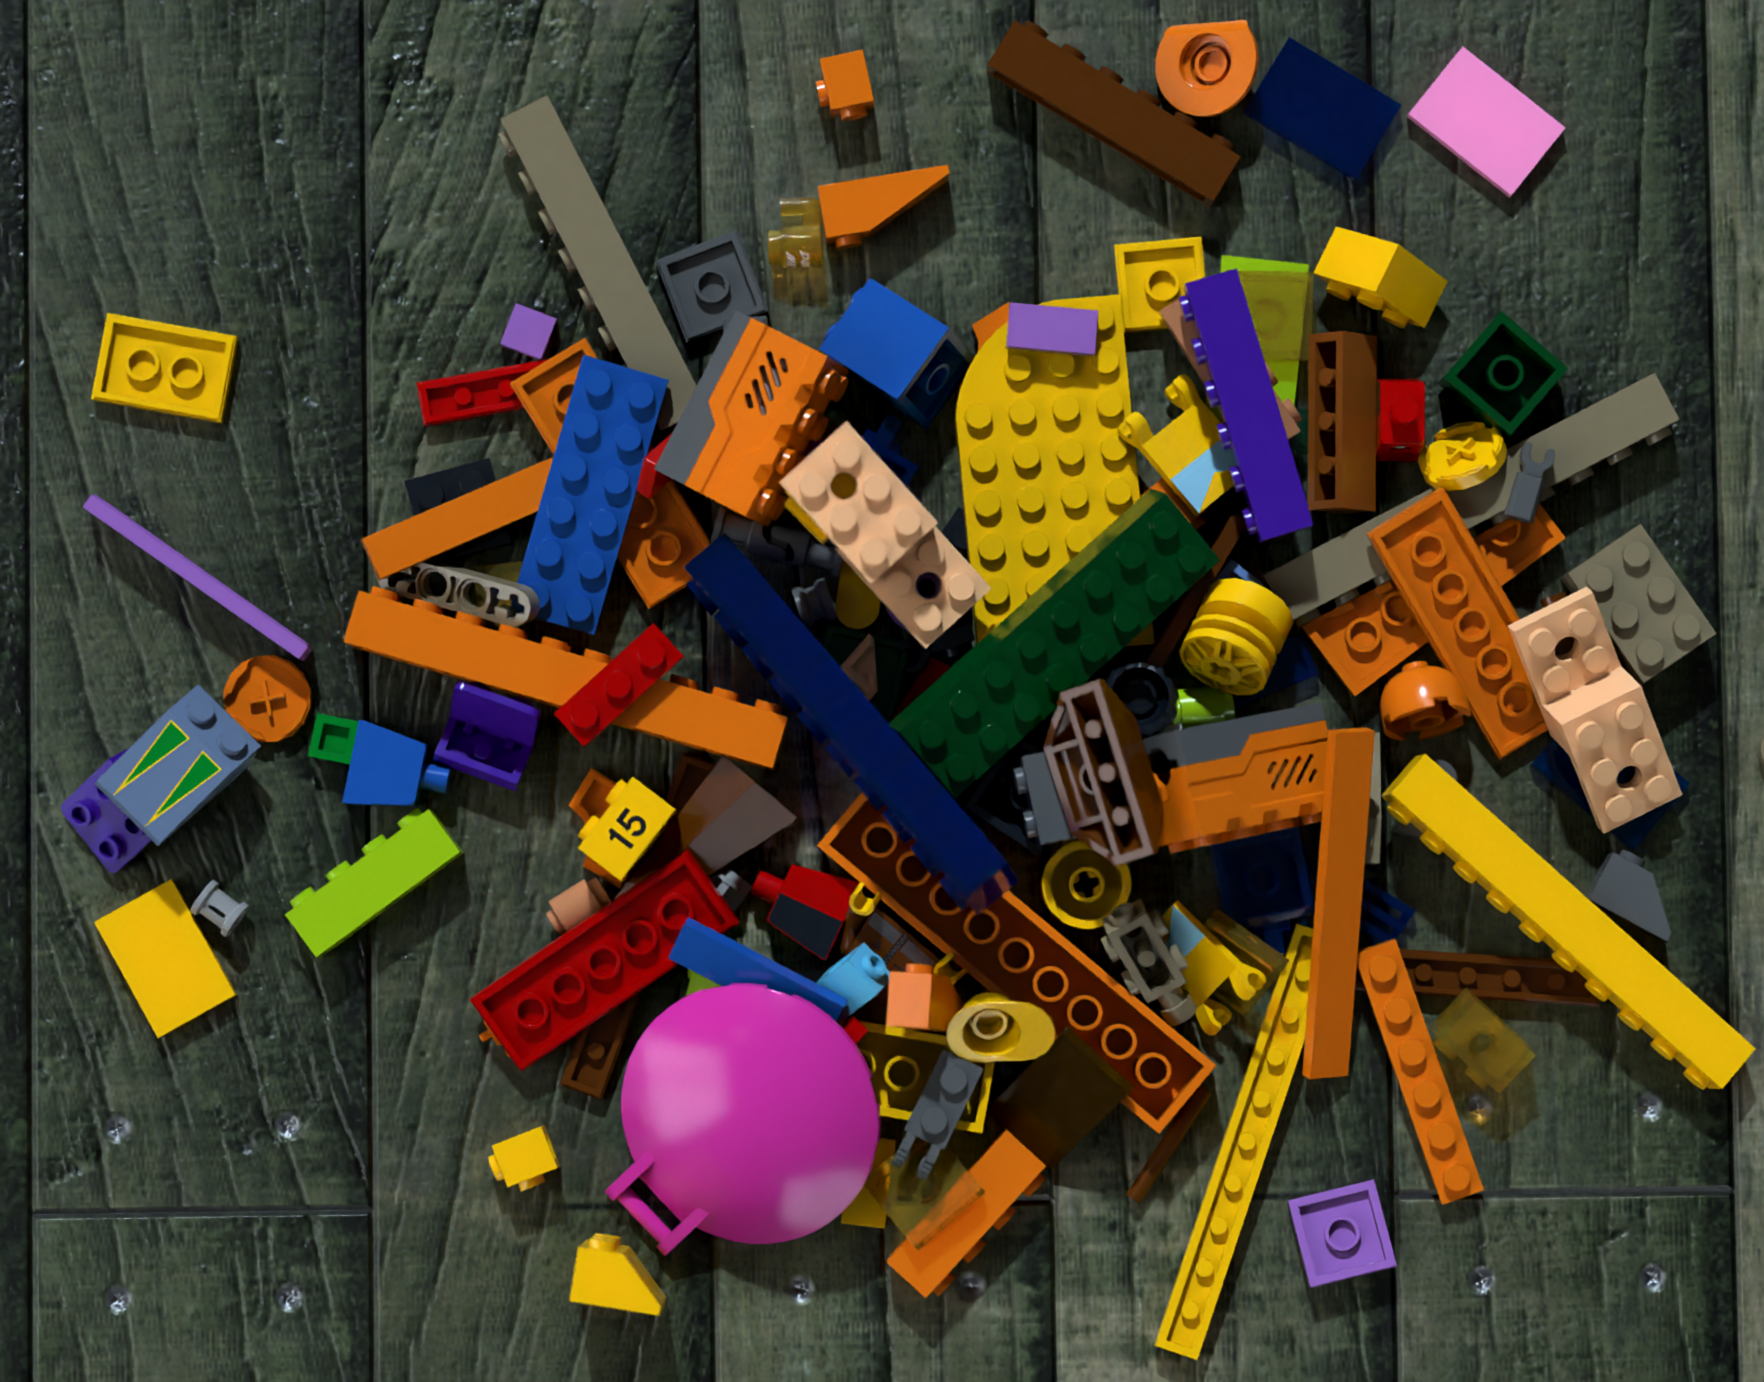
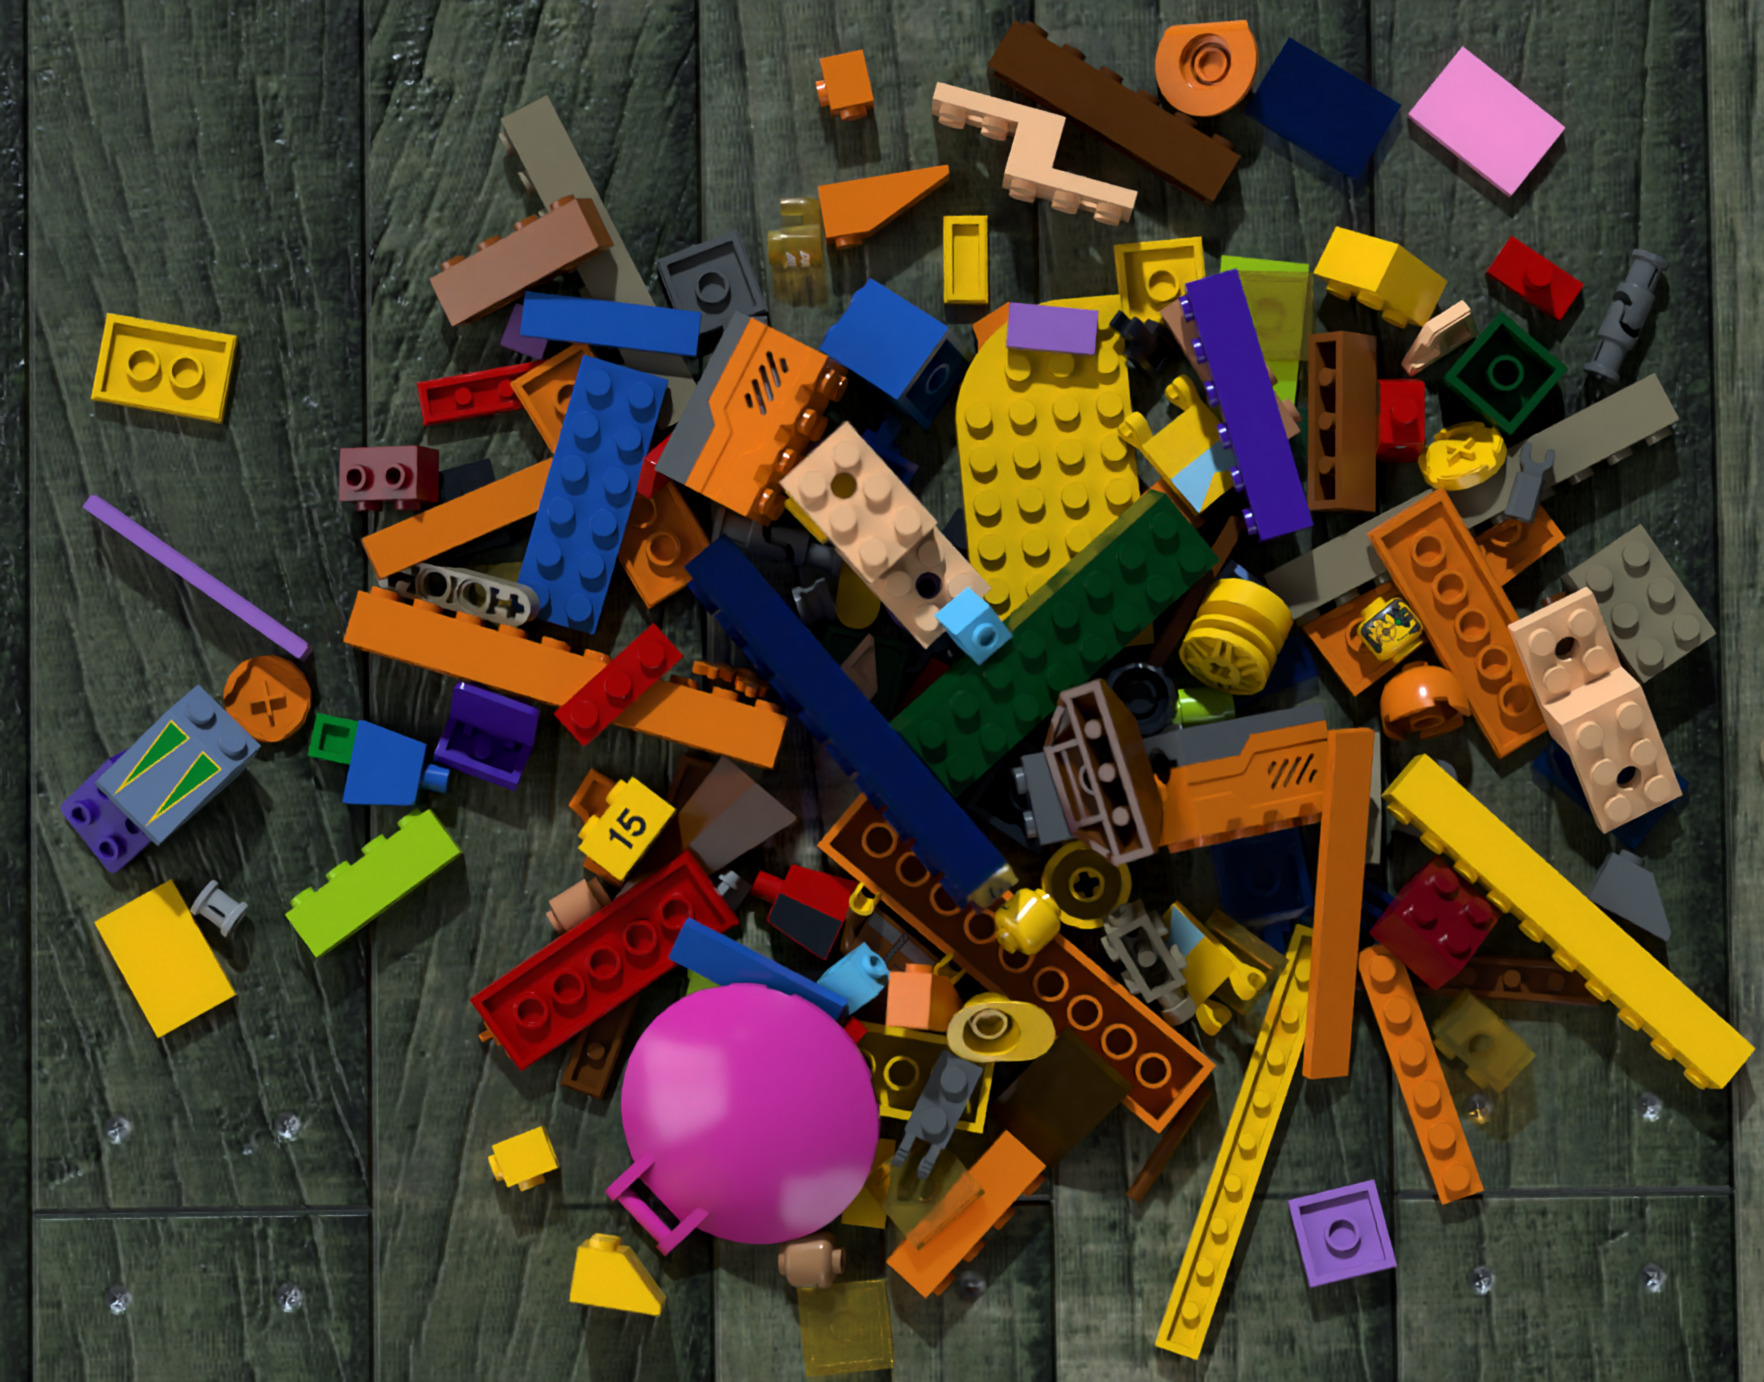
none -> dark red brick [339,445,439,513]
none -> dark orange brick [430,194,614,326]
none -> blue tile [520,291,702,358]
none -> orange animal [692,660,770,698]
none -> medium nougat head [778,1230,846,1288]
none -> clear yellow tile [797,1278,894,1377]
none -> light nougat bracket [932,82,1138,226]
none -> medium azure brick [934,587,1013,665]
none -> yellow tile [943,216,988,305]
none -> yellow head [995,889,1062,955]
none -> black plate [1109,310,1180,382]
none -> yellow head [1357,596,1423,664]
none -> dark red brick [1369,854,1503,991]
none -> light nougat tile [1401,300,1478,377]
none -> red tile [1485,235,1584,323]
none -> dark grey piece [1583,249,1669,385]

